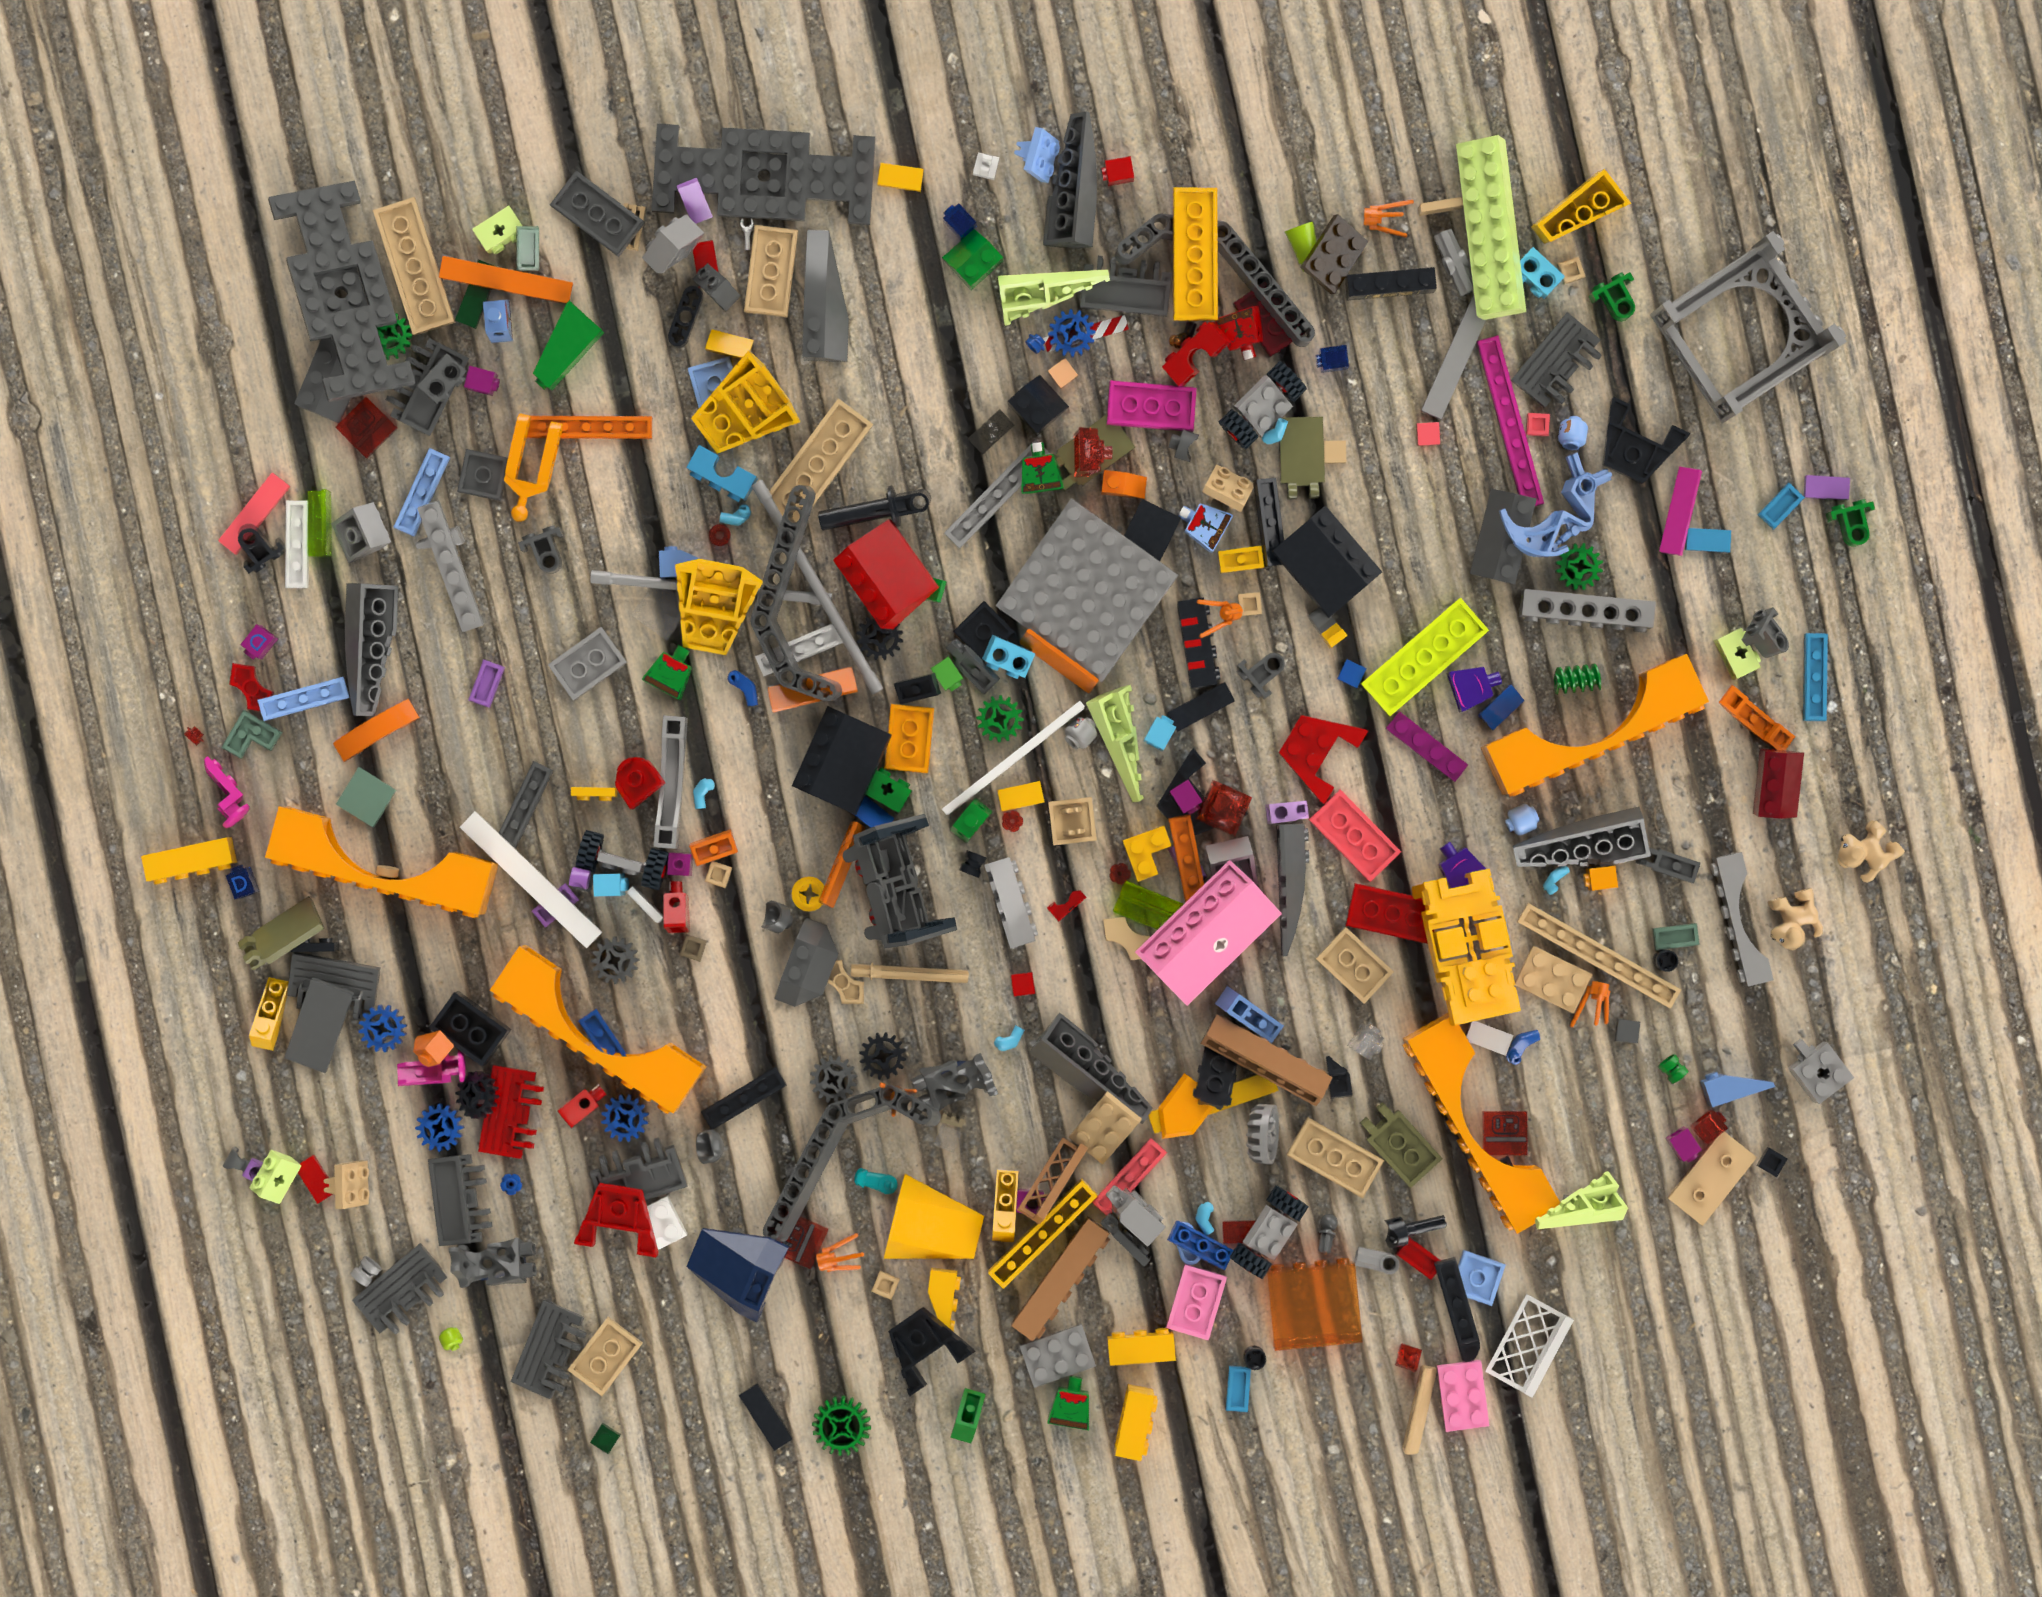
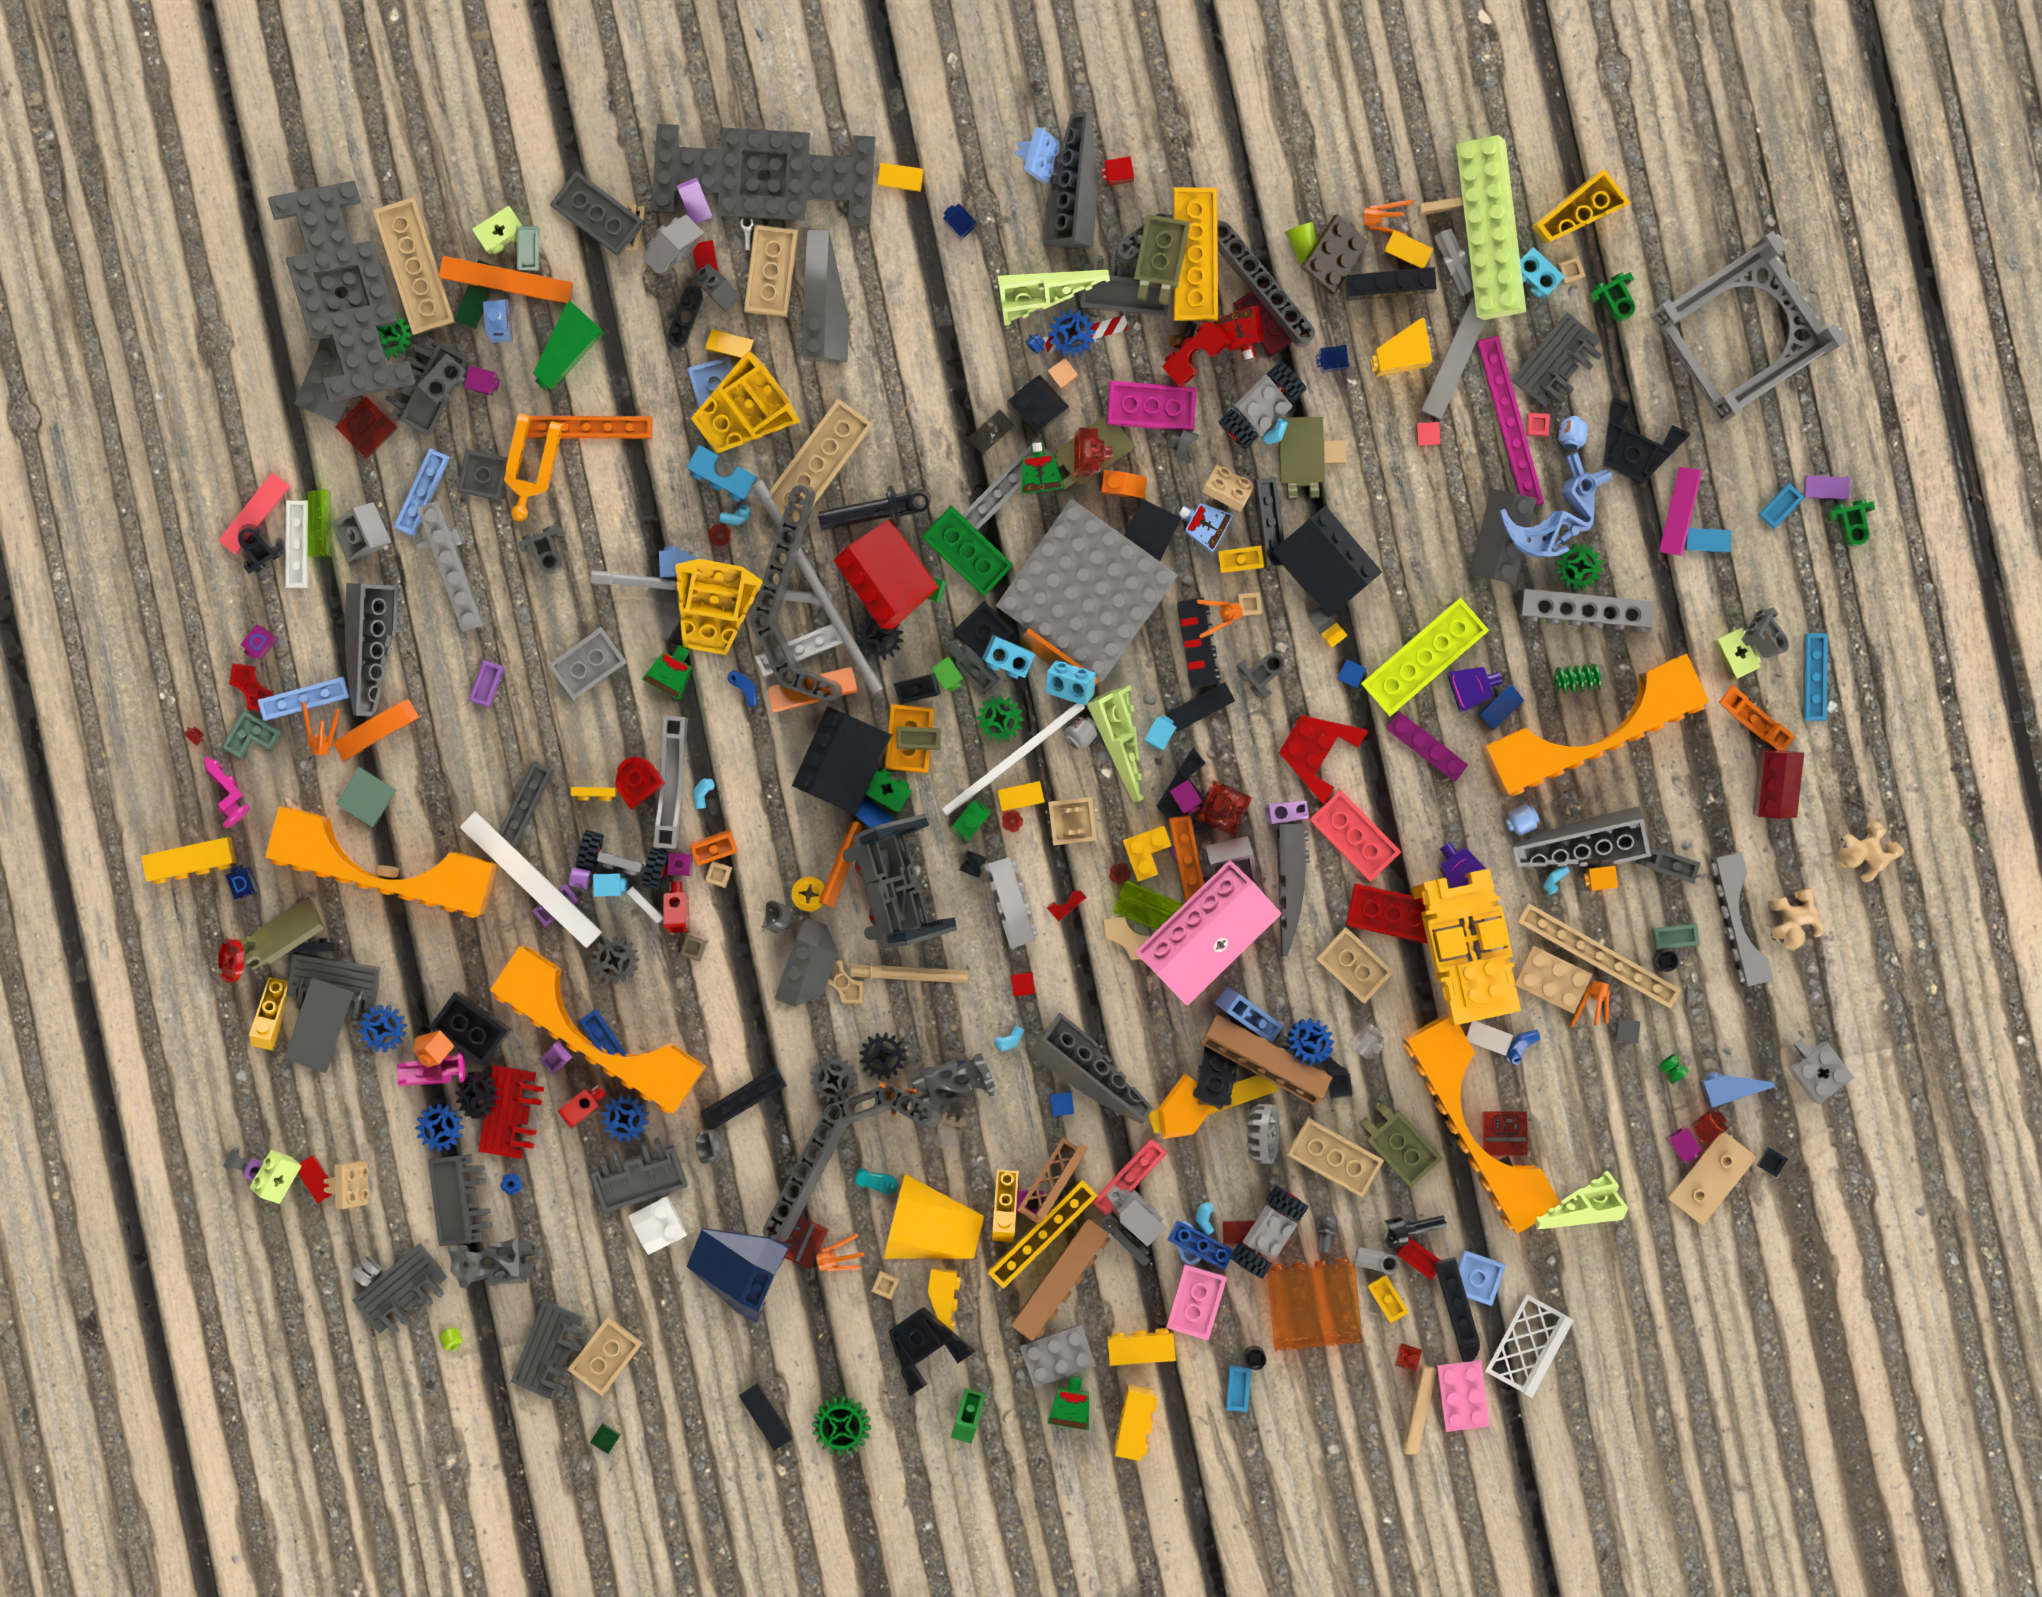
red wing [574,1183,659,1258] -> none
green slope [942,229,1003,290] -> none
white tile [973,152,999,180] -> none
tan plate [1069,1091,1142,1165] -> none
none -> red tile [218,939,244,983]
none -> orange plant [302,702,340,755]
none -> medium lavender tile [540,1041,572,1075]
none -> olive tile [896,727,941,750]
none -> green tile [921,505,1013,597]
none -> medium azure brick [1045,661,1096,705]
none -> blue tile [1050,1091,1074,1116]
none -> olive tile [1134,214,1191,305]
none -> blue gear [1286,1018,1334,1066]
none -> yellow plate [1367,1274,1409,1324]
none -> yellow slope [1369,318,1432,377]
none -> yellow slope [1384,230,1433,268]

